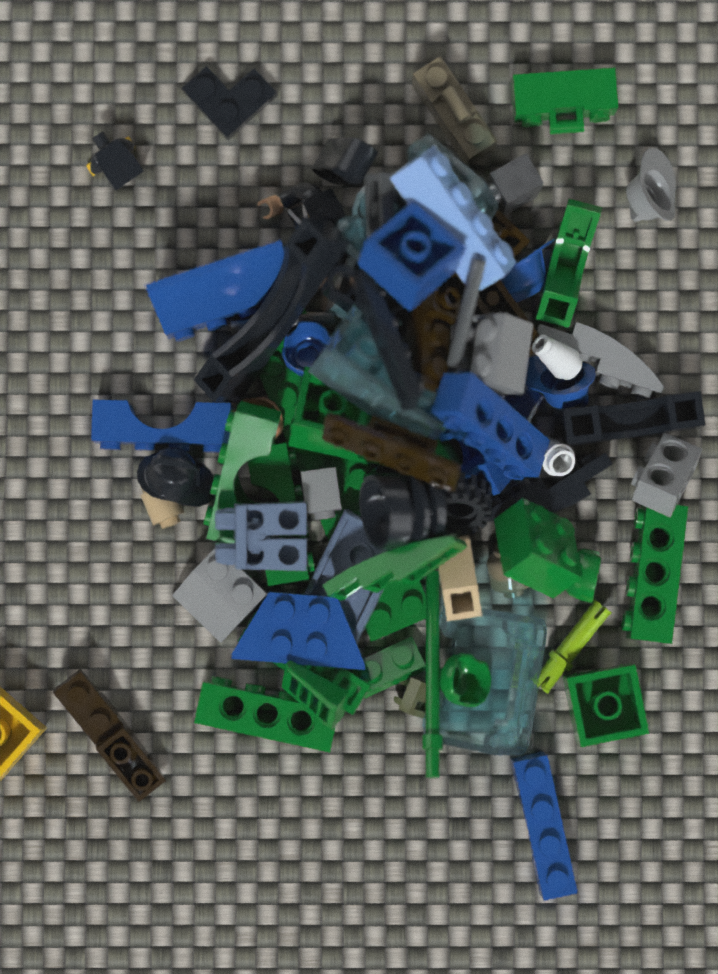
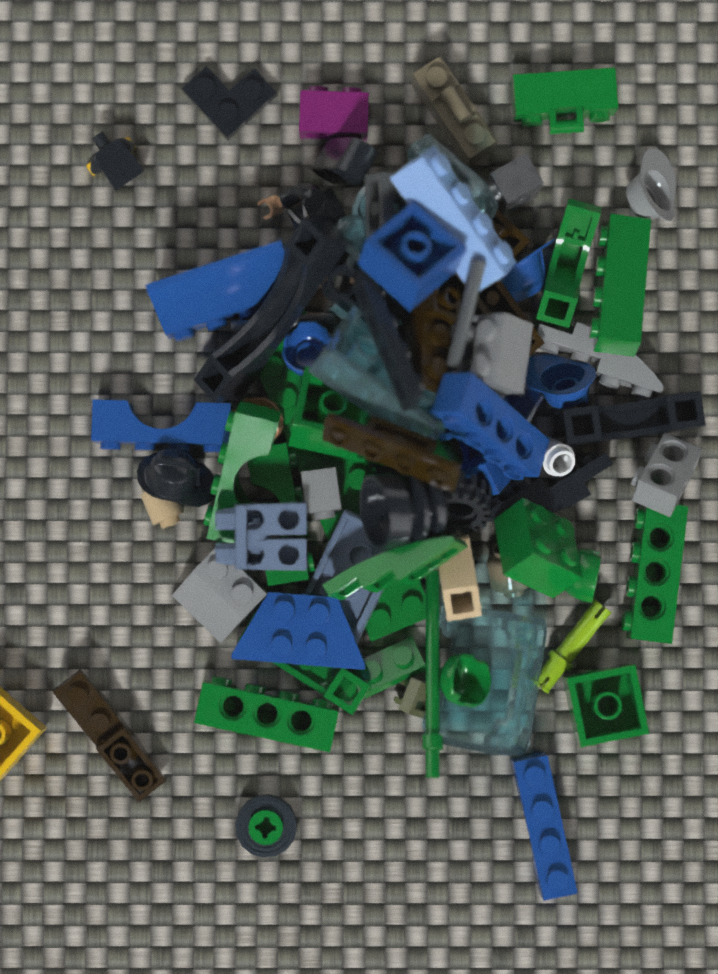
green slope [281,660,349,729] -> none
white cone [532,334,582,380] -> none
none -> black wheel [235,794,297,858]
none -> magenta brick [299,86,369,141]
none -> green brick [589,214,651,357]

